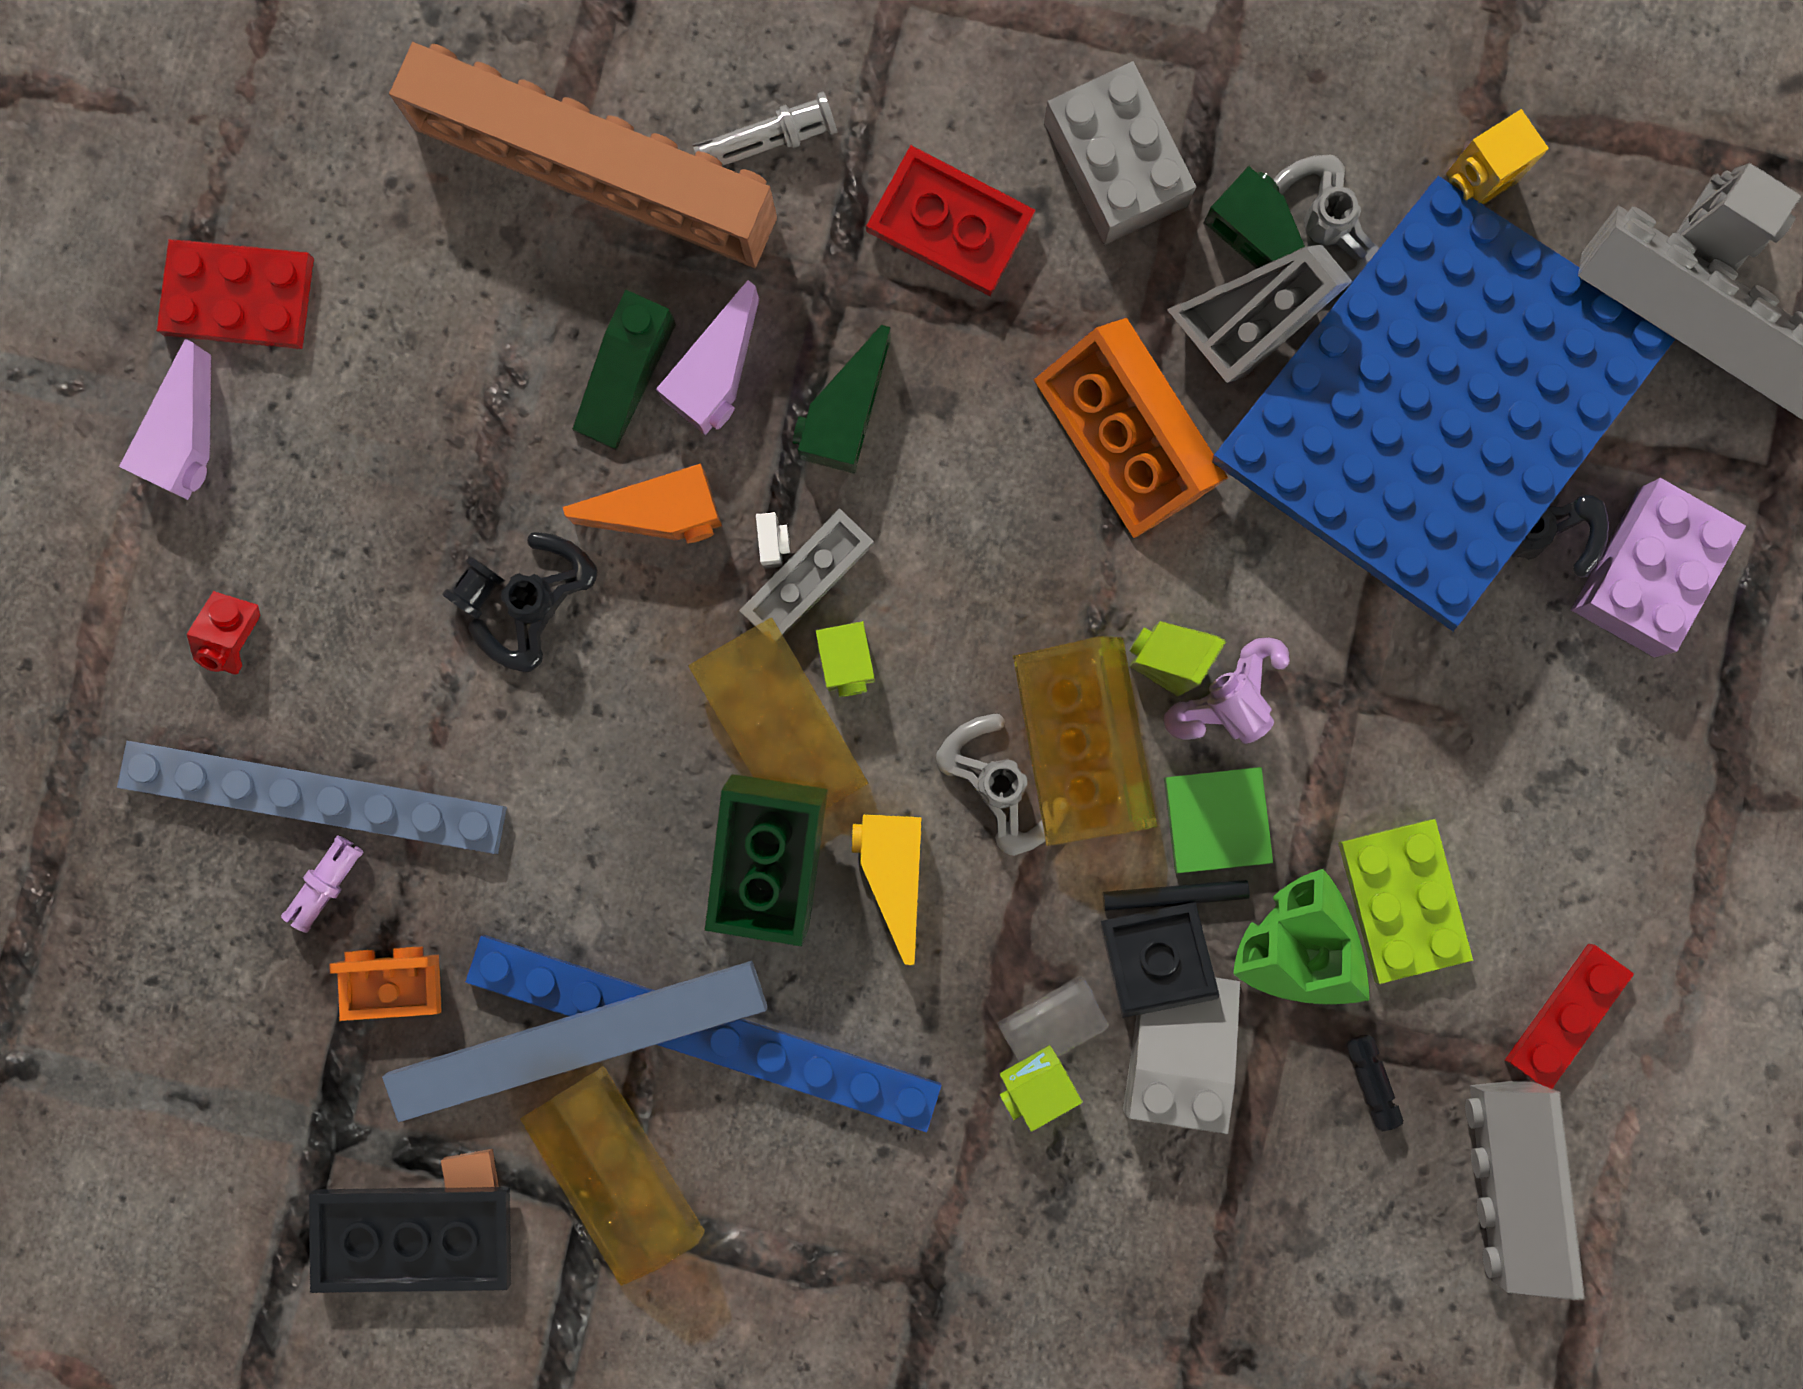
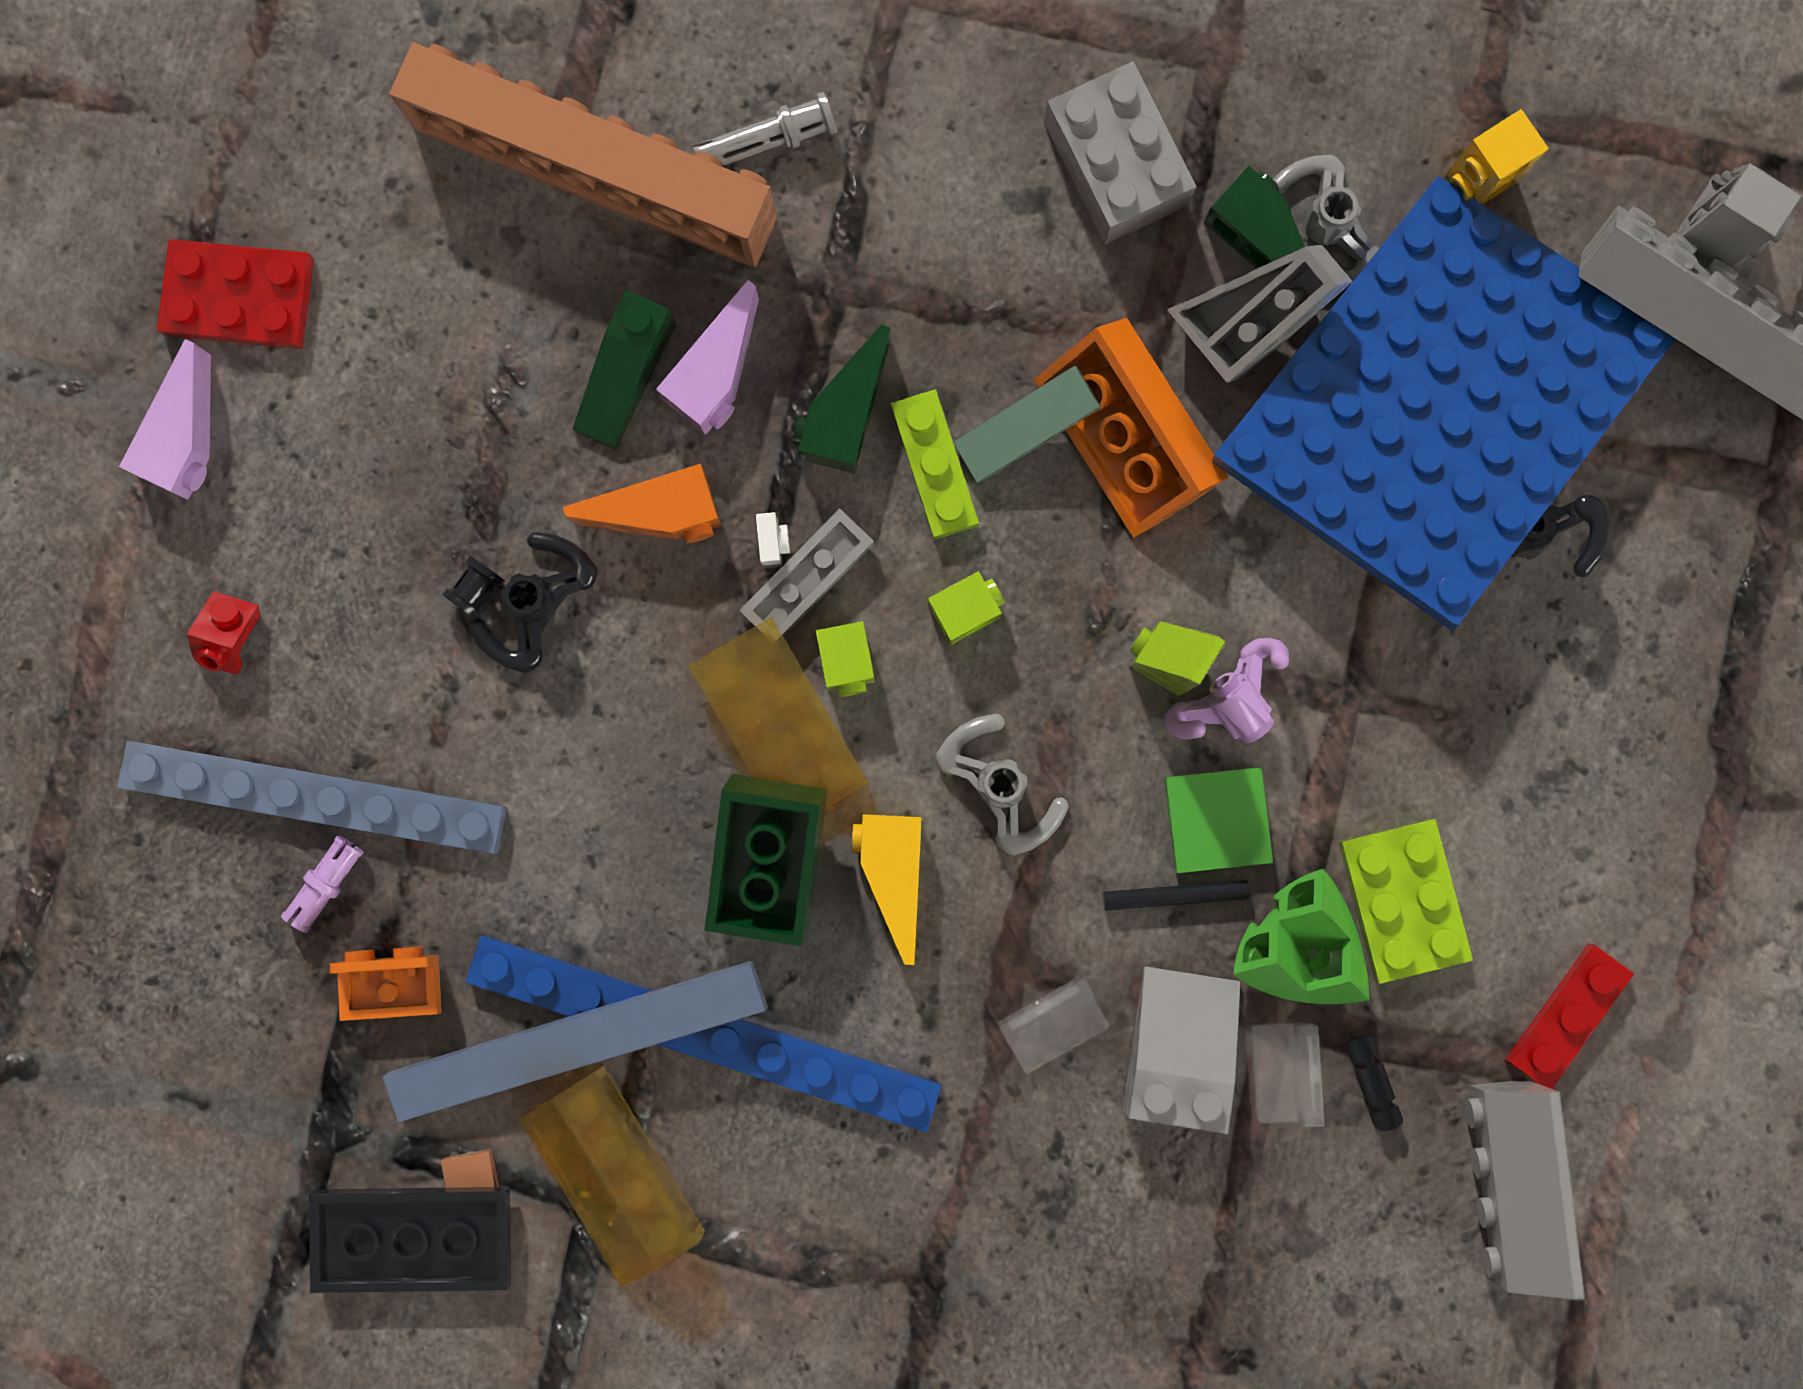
red plate [866,145,1035,297] -> none
lime brick [999,1045,1083,1132] -> none
clear yellow slope [1013,636,1158,846] -> none
black tile [1100,902,1220,1018] -> none
lavender brick [1571,478,1746,657] -> none
none -> lime plate [891,389,979,540]
none -> lime brick [927,571,1005,645]
none -> sand green tile [953,366,1101,483]
none -> clear panel [1250,1022,1325,1127]

